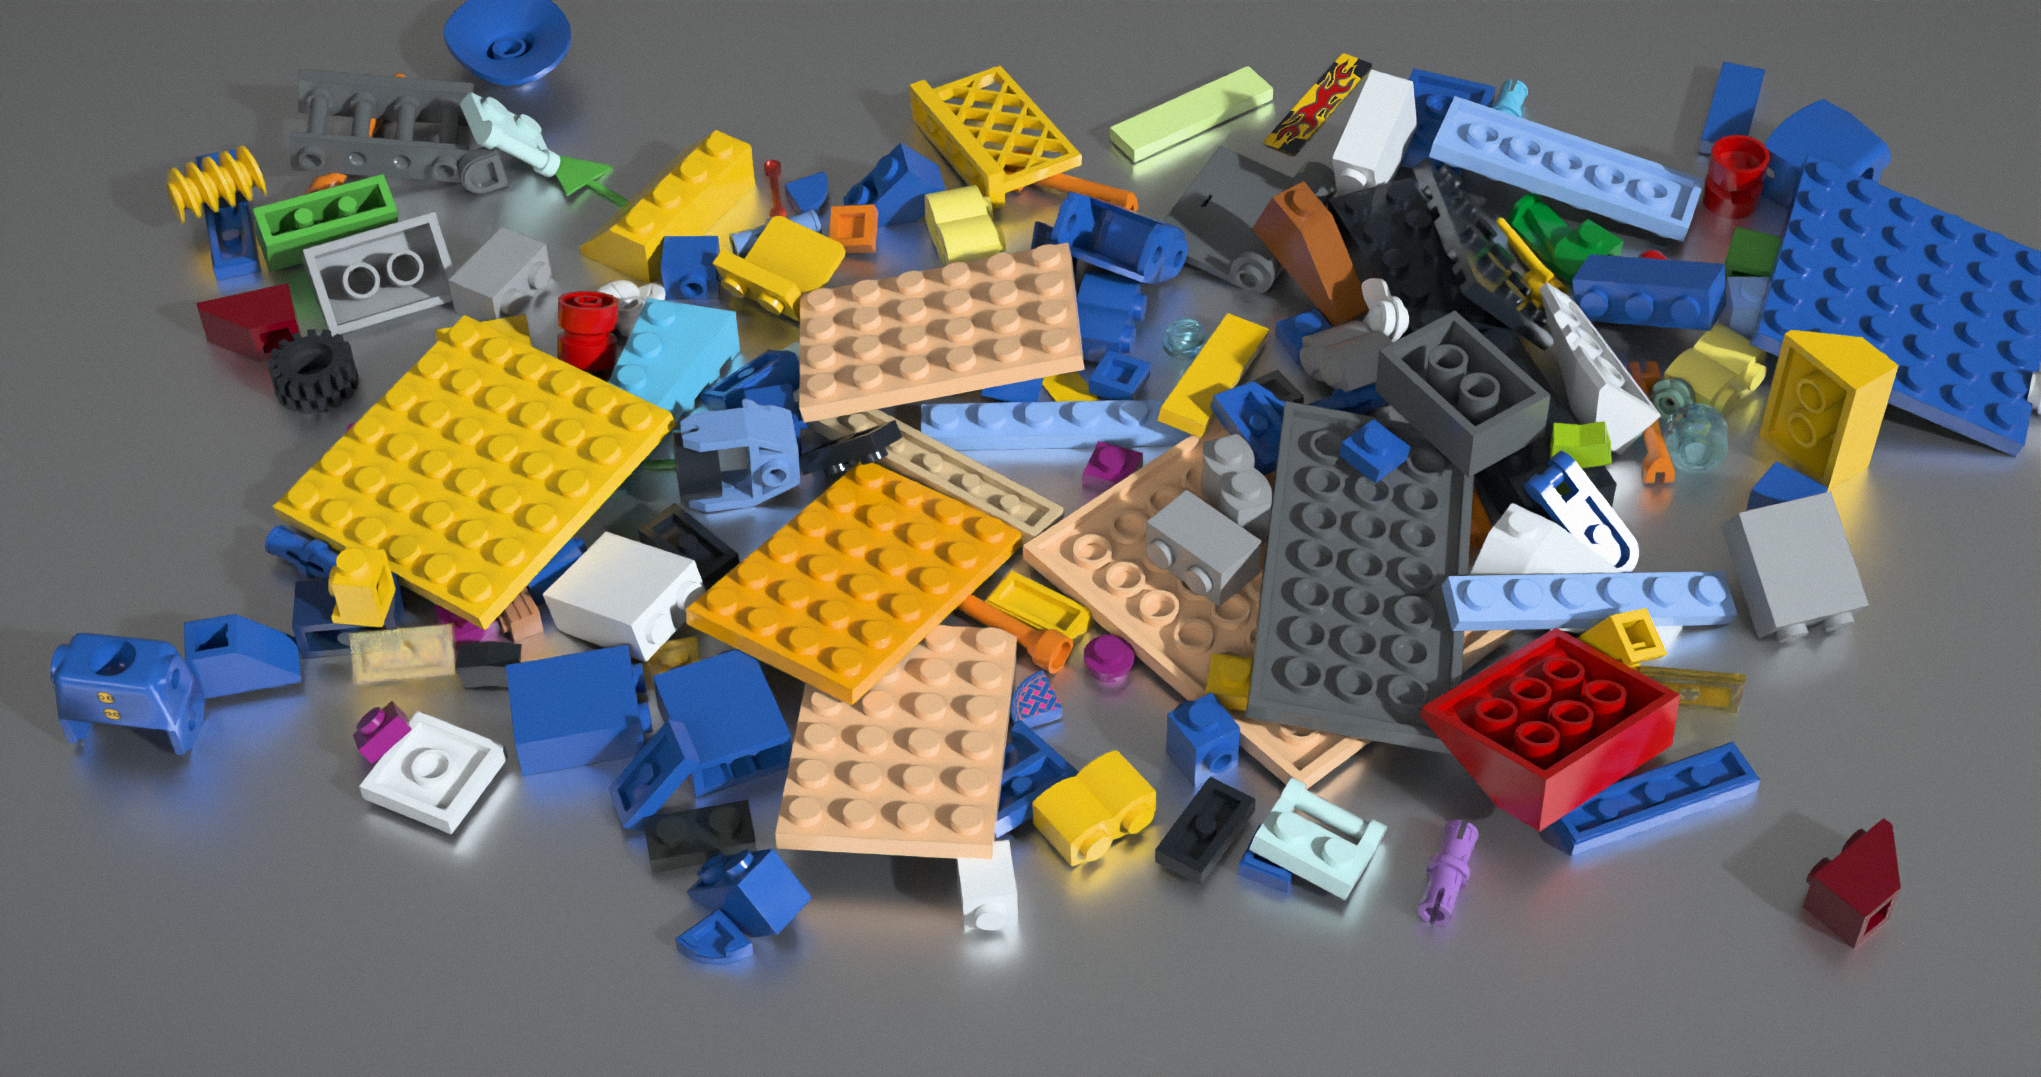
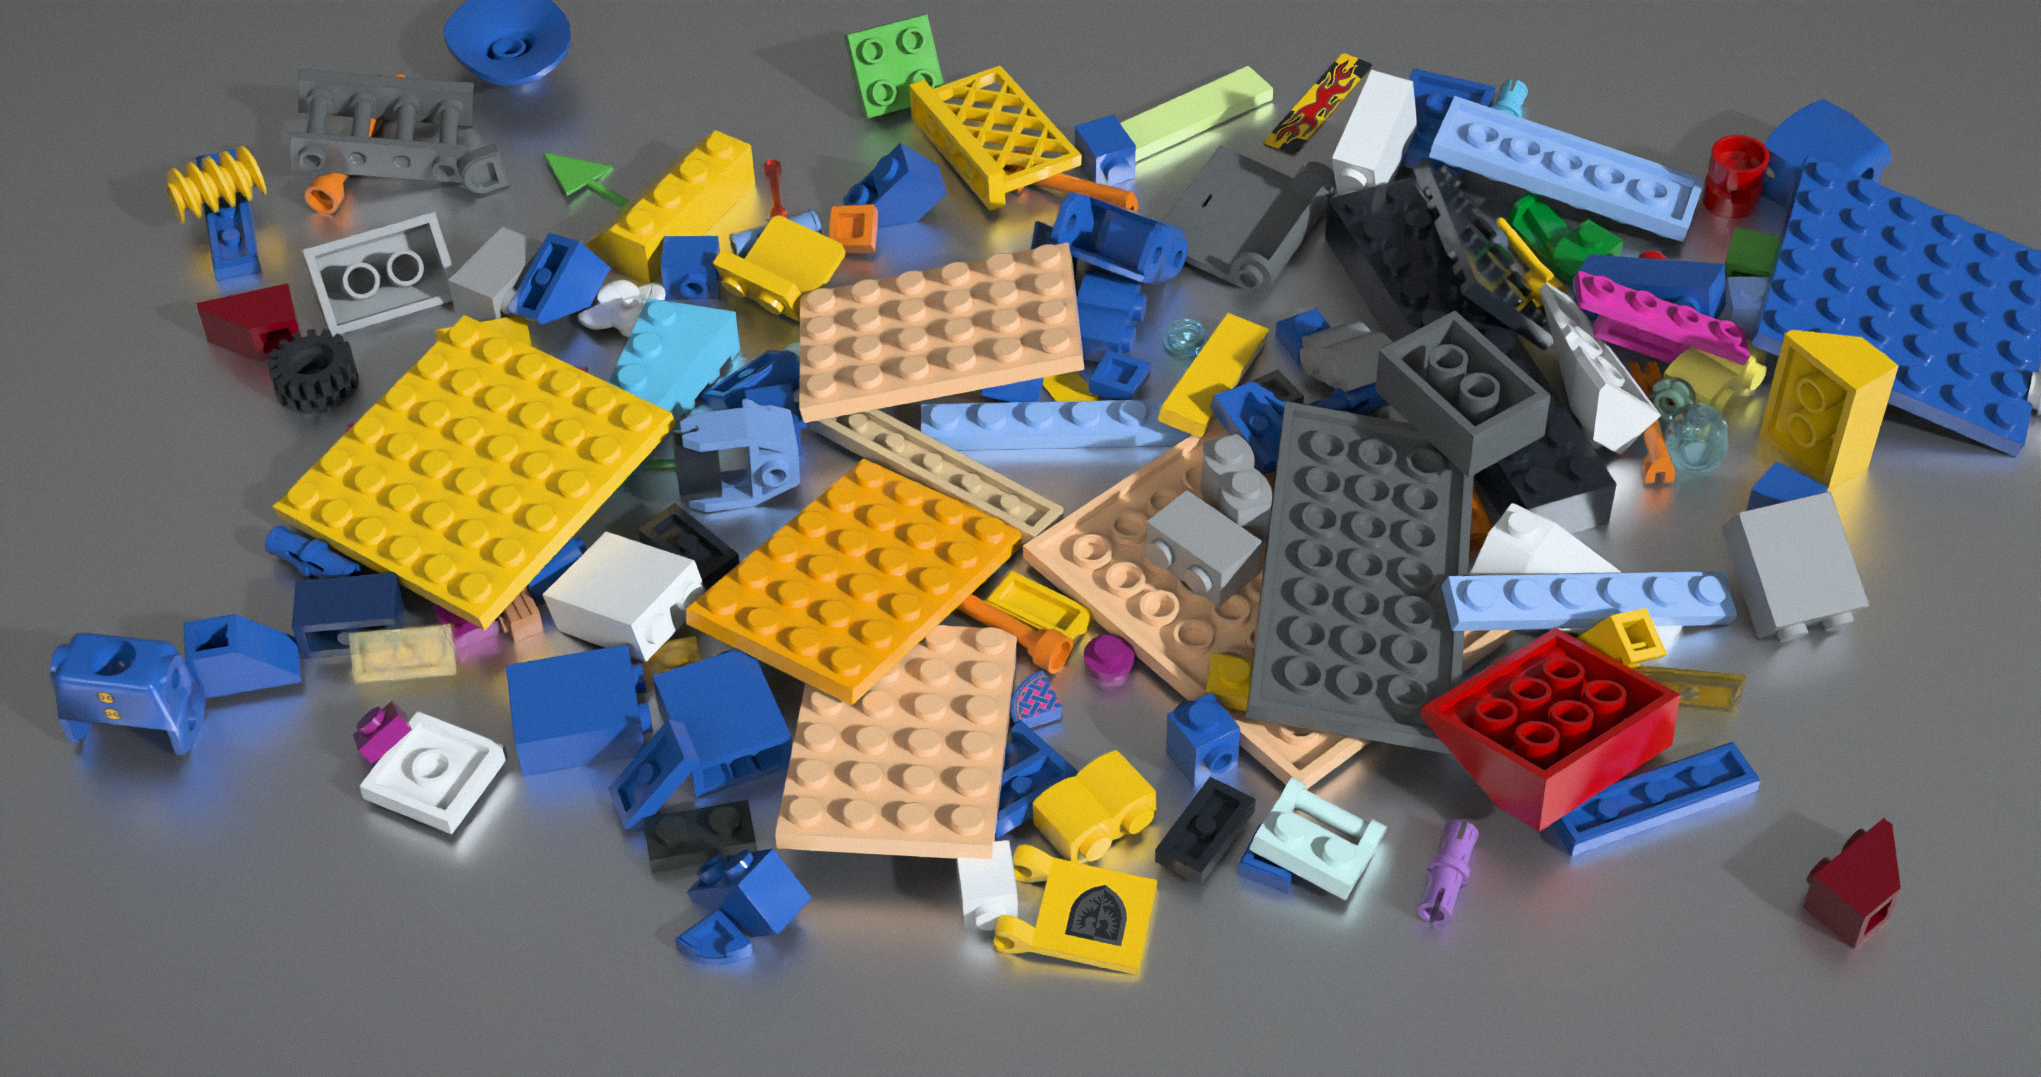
bright green brick [253,174,398,272] -> none
yellow brick [328,546,396,627] -> none
black piece [455,641,522,689] -> none
light aqua plate [460,92,560,178] -> none
red wheel [557,291,618,371] -> none
blue tile [784,171,829,214] -> none
black plate [799,420,903,477] -> none
light yellow brick [925,185,1006,267] -> none
magenta plate [1082,441,1143,492] -> none
dark orange slope [1252,181,1369,327] -> none
blue plate [1339,419,1411,484] -> none
white plate [1362,278,1409,343] -> none
plate [1524,450,1639,573] -> none
lime piece [1550,421,1612,468] -> none
blue tile [1699,61,1765,154] -> none
none -> blue slope [506,233,611,325]
none -> bright green plate [844,14,944,118]
none -> yellow flag [993,844,1158,975]
none -> blue brick [1075,115,1136,186]
none -> dark pink bracket [1574,271,1750,365]

